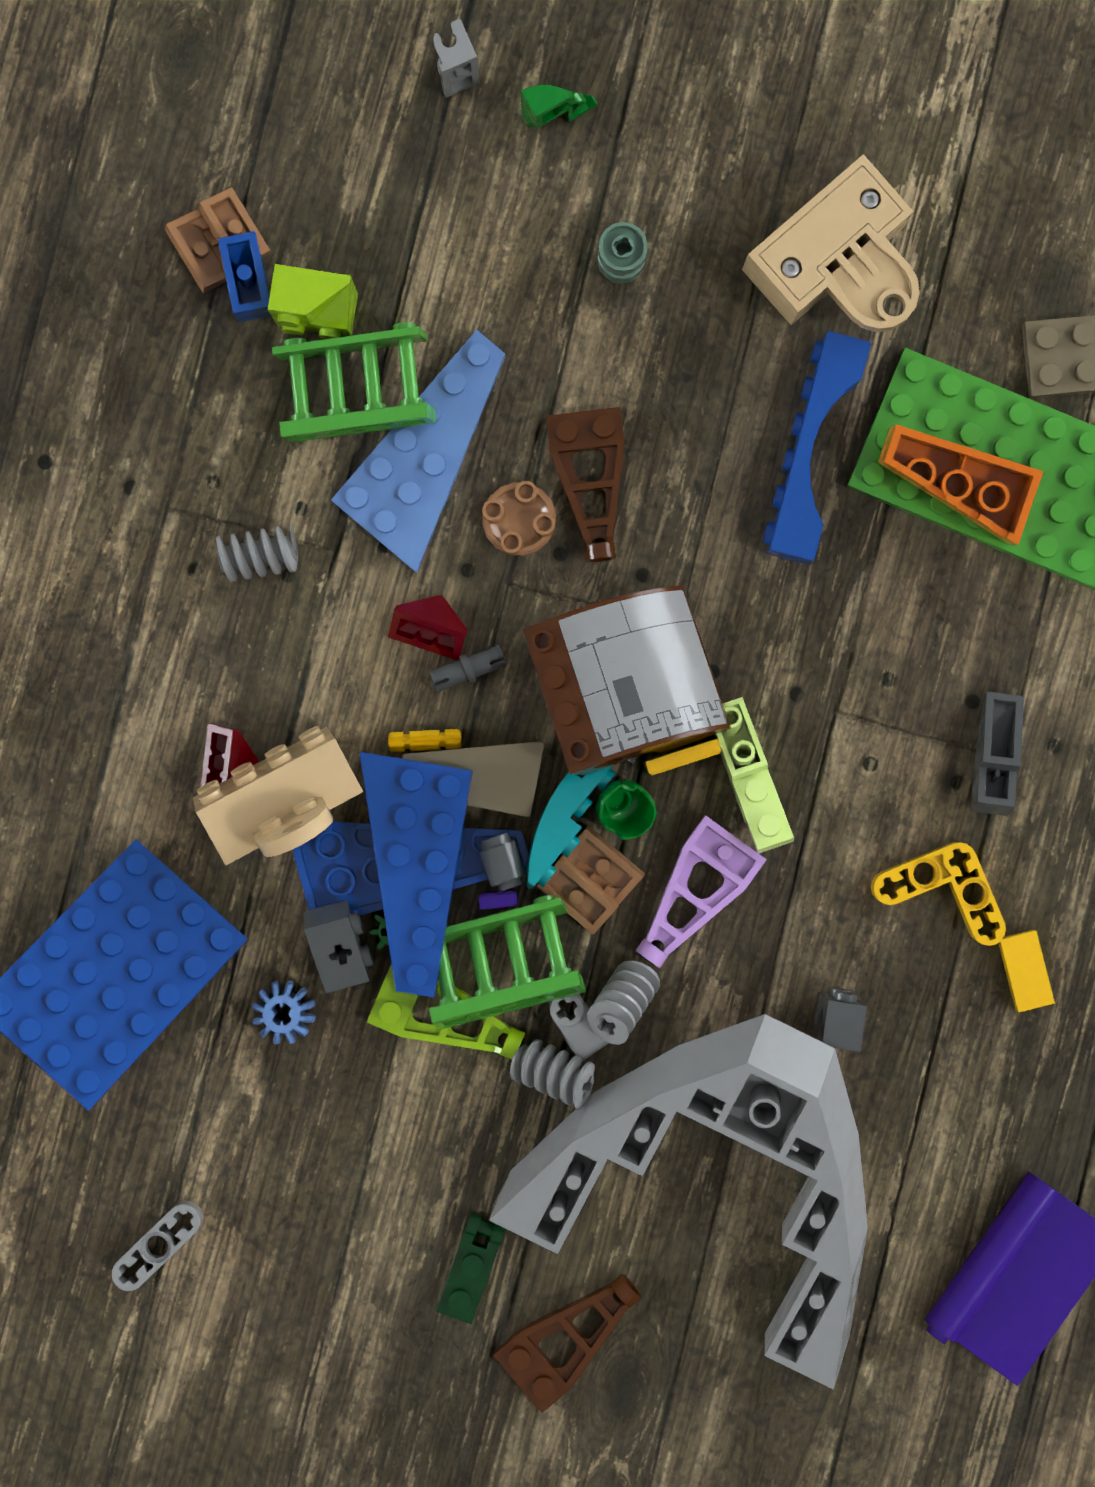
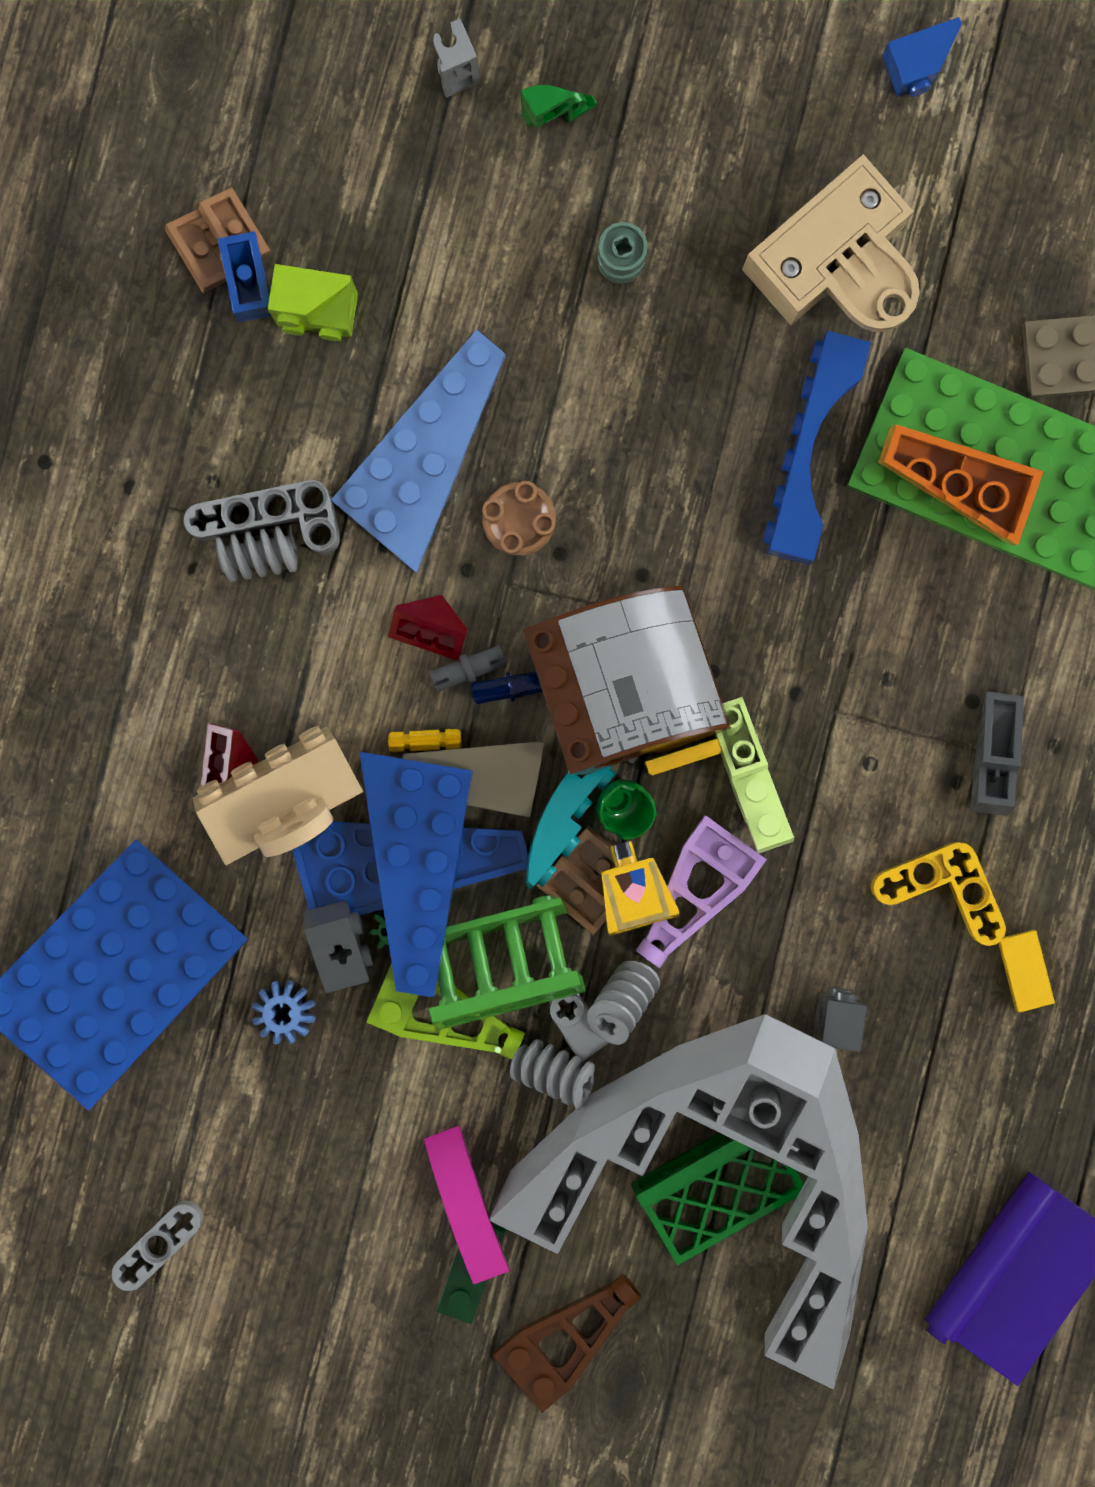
bright green fence [272,322,436,443] -> none
dark grey brick [479,832,526,891] -> none
dark purple tile [479,889,518,909] -> none
reddish brown plate [546,407,625,562] -> none
none -> light grey beam [184,480,340,555]
none -> dark pink slope [424,1126,510,1284]
none -> clear blue axle [471,671,543,704]
none -> yellow torso [601,841,679,936]
none -> green fence [631,1133,804,1266]
none -> blue slope [882,17,962,97]

